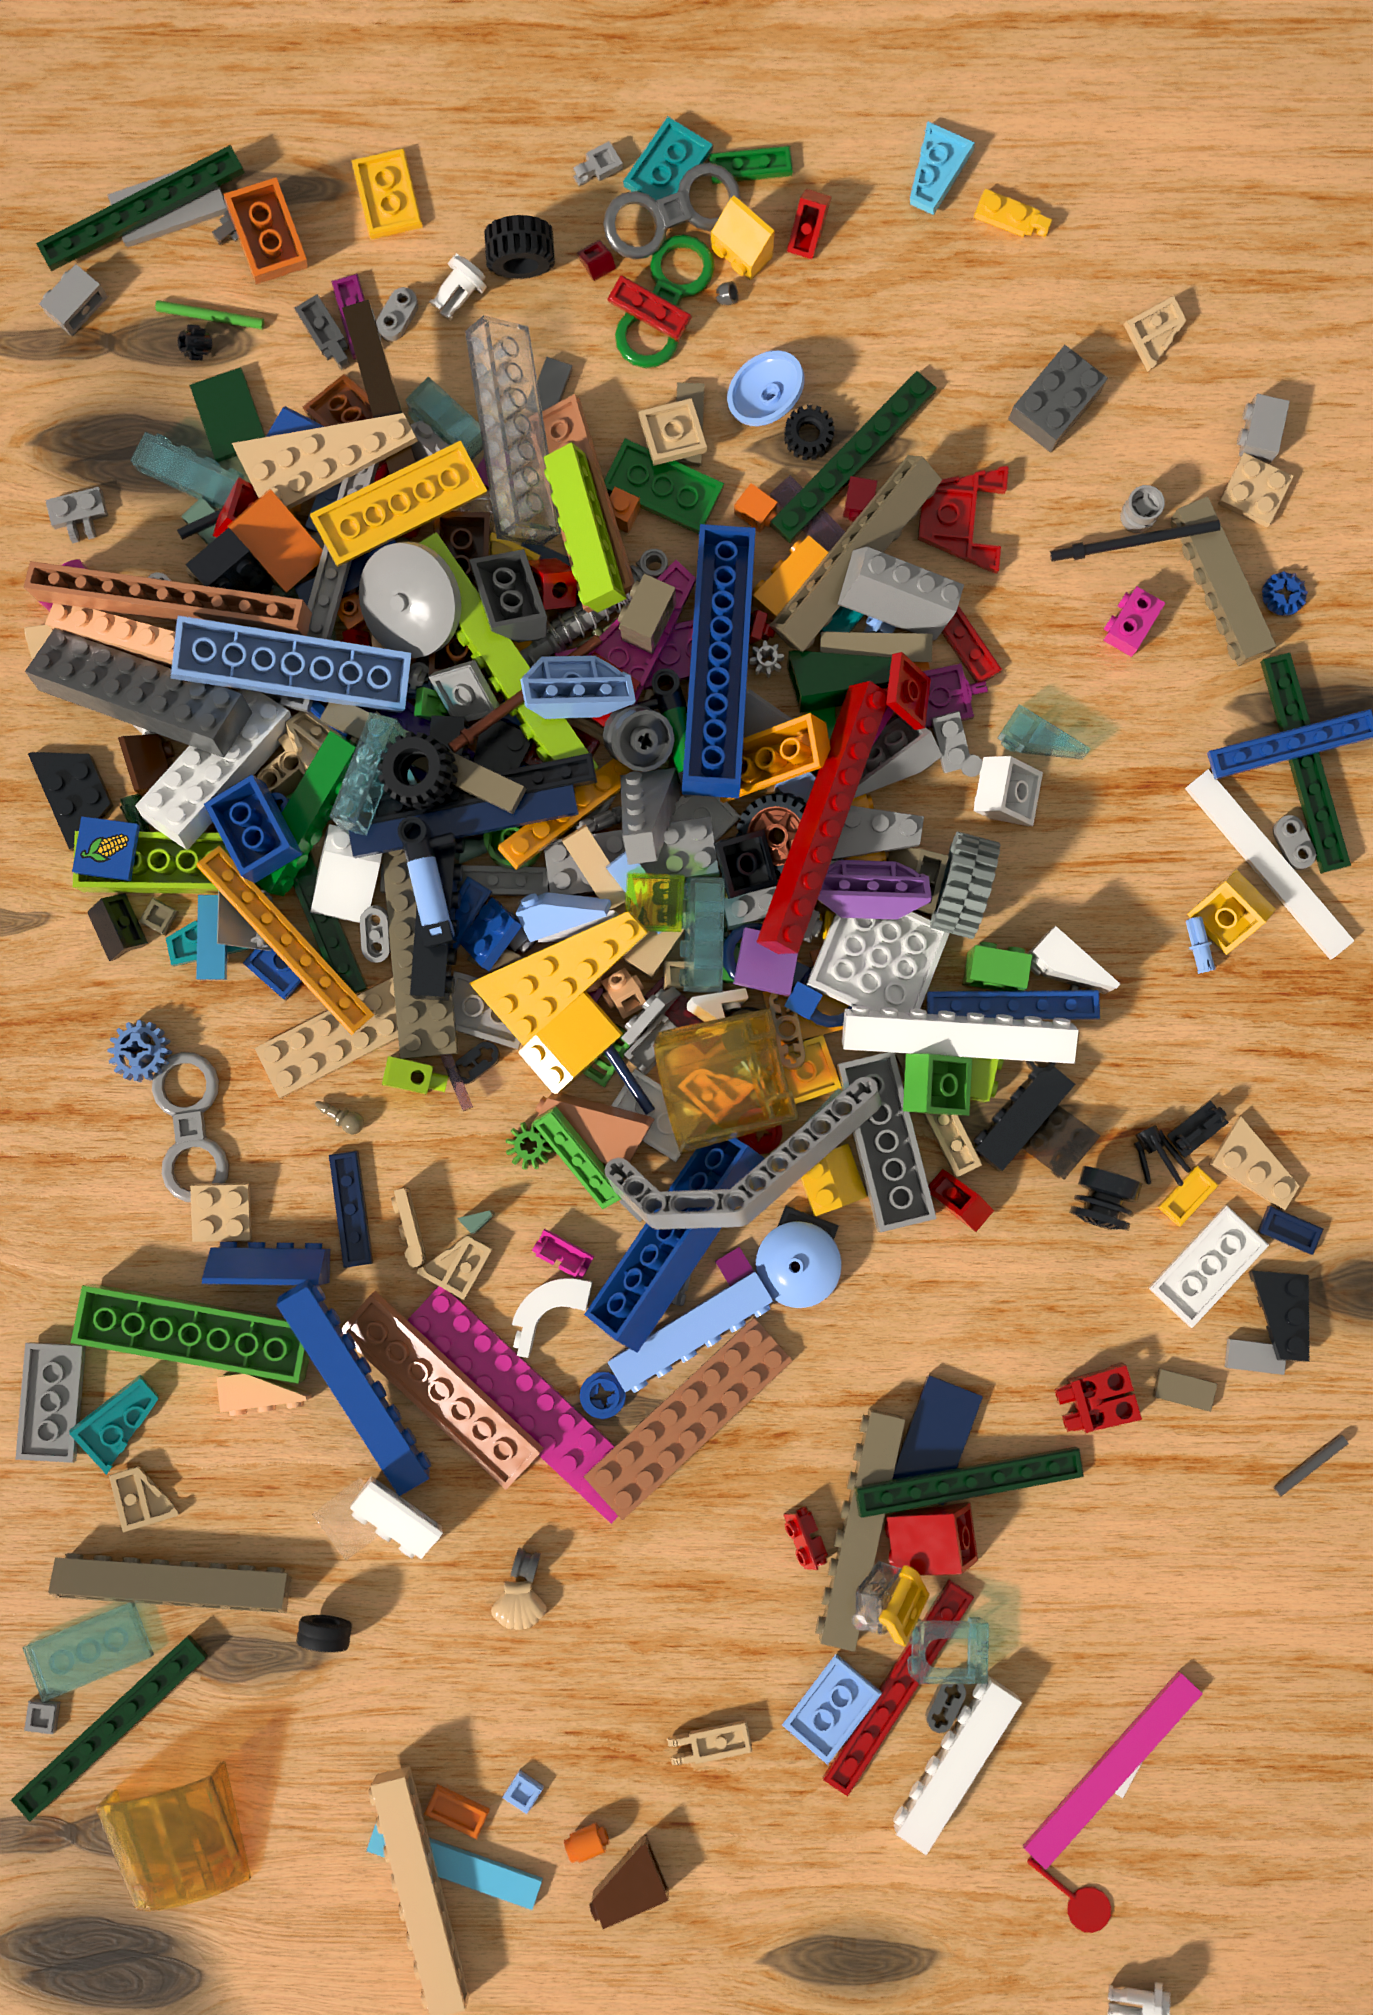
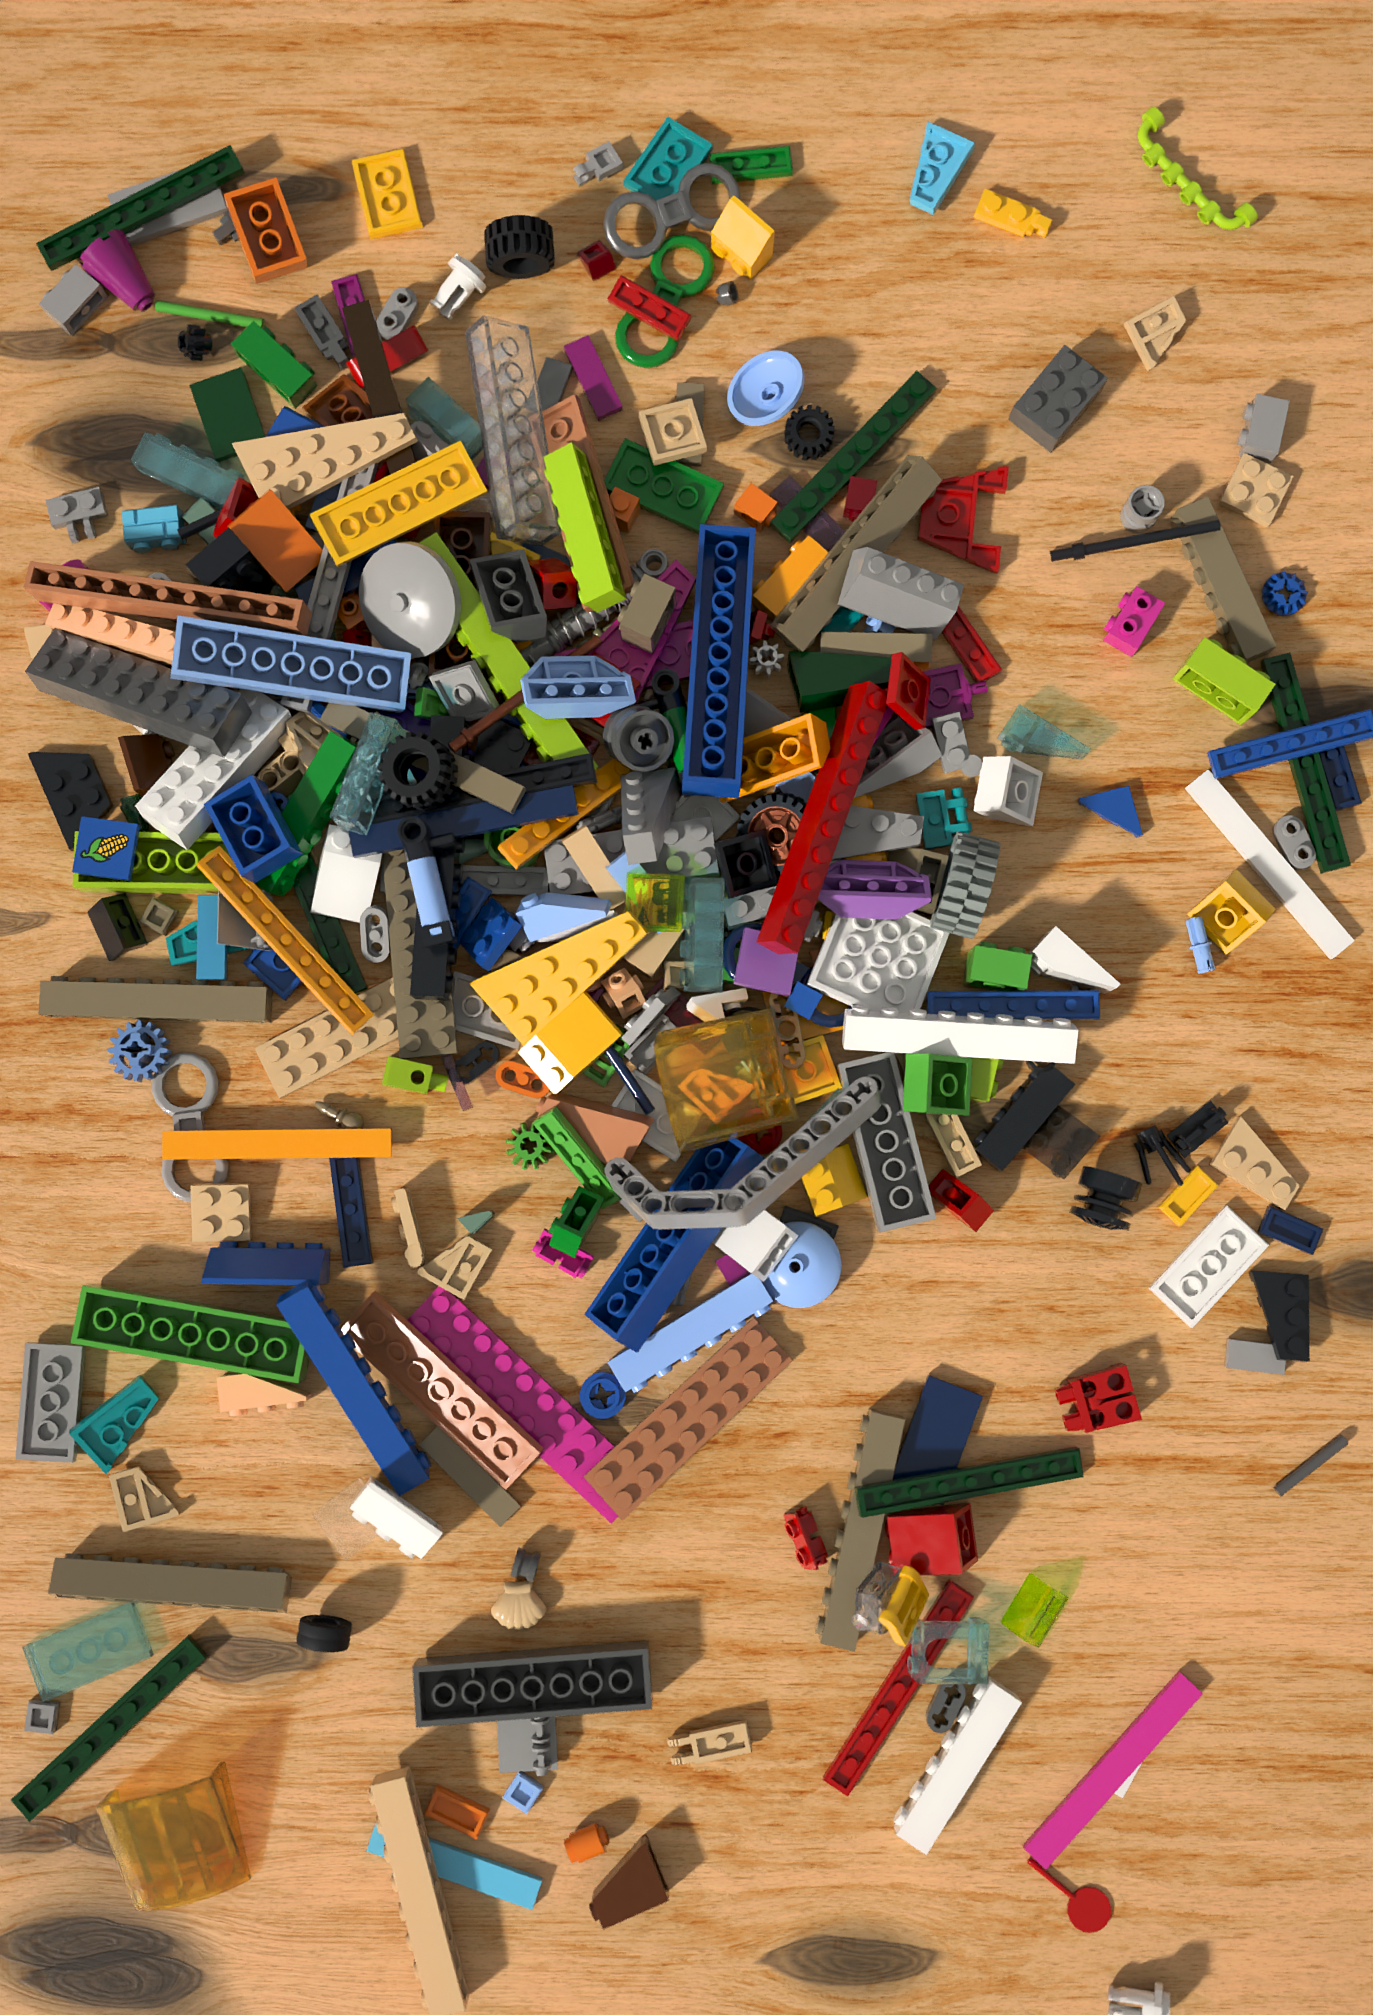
white arch [512,1277,593,1358] -> none
light blue tile [782,1653,882,1765] -> none
red slope [787,188,832,260] -> none
dark tan tile [1153,1368,1217,1412] -> none
none -> dark tan brick [38,976,273,1023]
none -> magenta cone [79,229,155,312]
none -> medium azure brick [122,505,186,553]
none -> light orange tile [162,1128,392,1160]
none -> green brick [231,321,317,409]
none -> red beam [346,325,429,388]
none -> dark grey brick [412,1640,653,1728]
none -> dark tan tile [419,1426,521,1527]
none -> orange plate [496,1061,550,1099]
none -> light grey hinge [497,1717,558,1776]
none -> green brick [549,1186,604,1258]
none -> magenta tile [564,335,623,421]
none -> white brick [712,1206,798,1282]
none -> teal plate [915,788,972,850]
none -> clear neon green panel [1001,1573,1069,1648]
none -> blue tile [1077,786,1143,838]
none -> lime bar [1137,106,1258,230]
none -> lime brick [1172,637,1276,725]
none -> dark blue tile [1319,746,1362,811]

